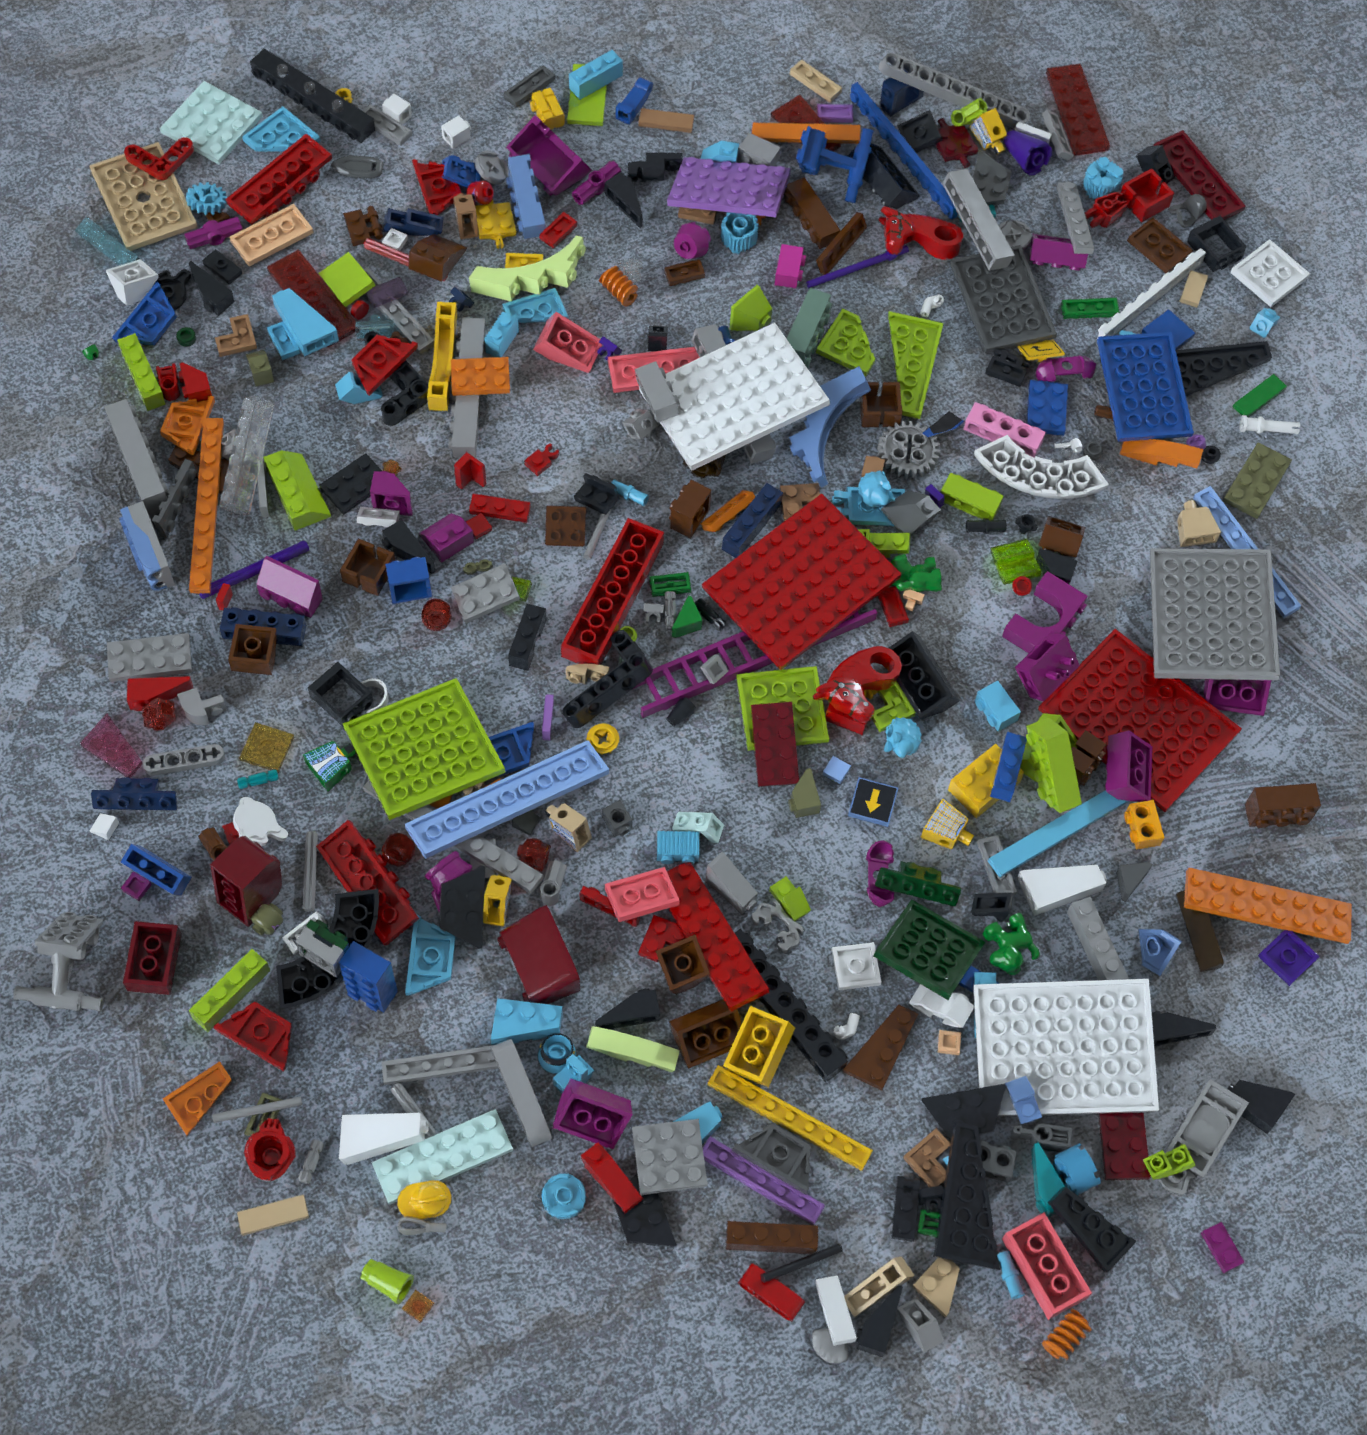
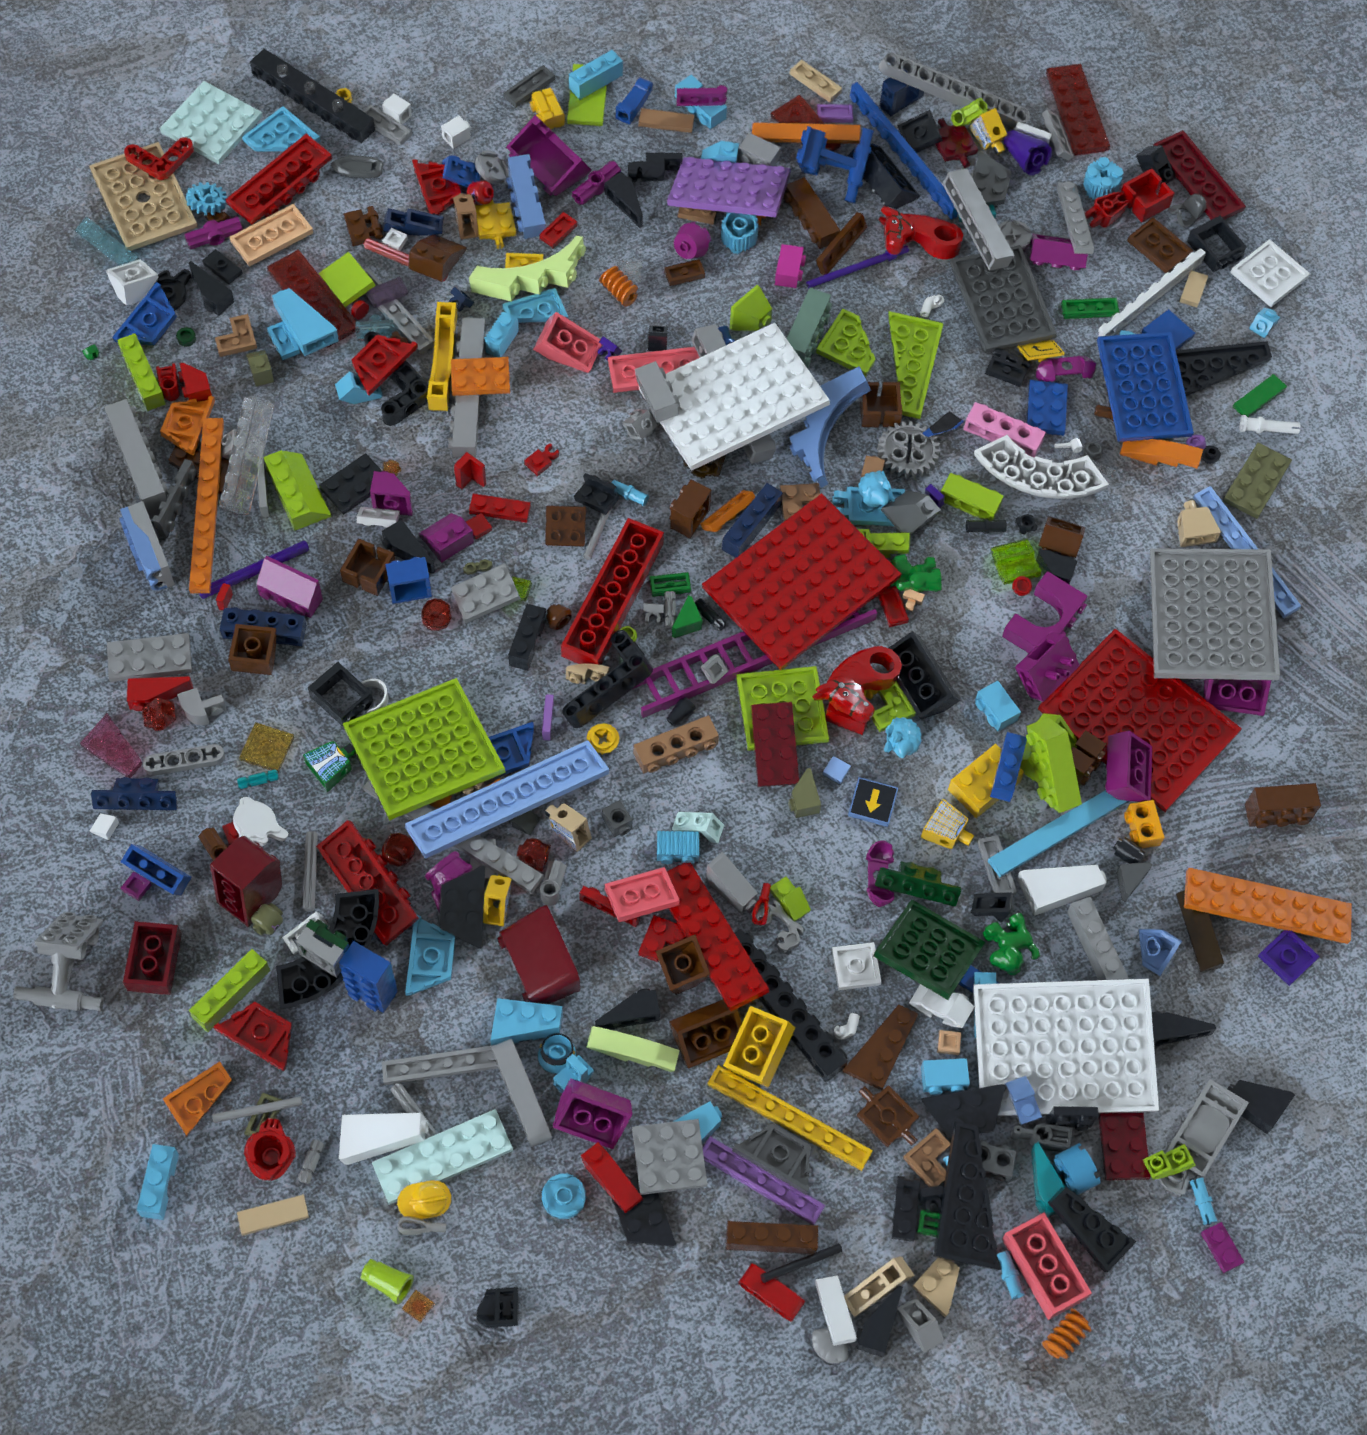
none -> medium azure arch [137,1144,179,1220]
none -> black slope [477,1287,519,1328]
none -> reddish brown cone [546,604,572,630]
none -> medium nougat brick [633,715,719,774]
none -> medium azure arch [675,74,727,129]
none -> magenta plate [676,85,727,106]
none -> red piece [752,883,771,926]
none -> reddish brown plate [857,1085,920,1148]
none -> medium azure brick [921,1058,970,1095]
none -> black plate [1046,1106,1099,1131]
none -> black brick [1113,837,1145,864]
none -> medium azure pin [1190,1177,1218,1225]

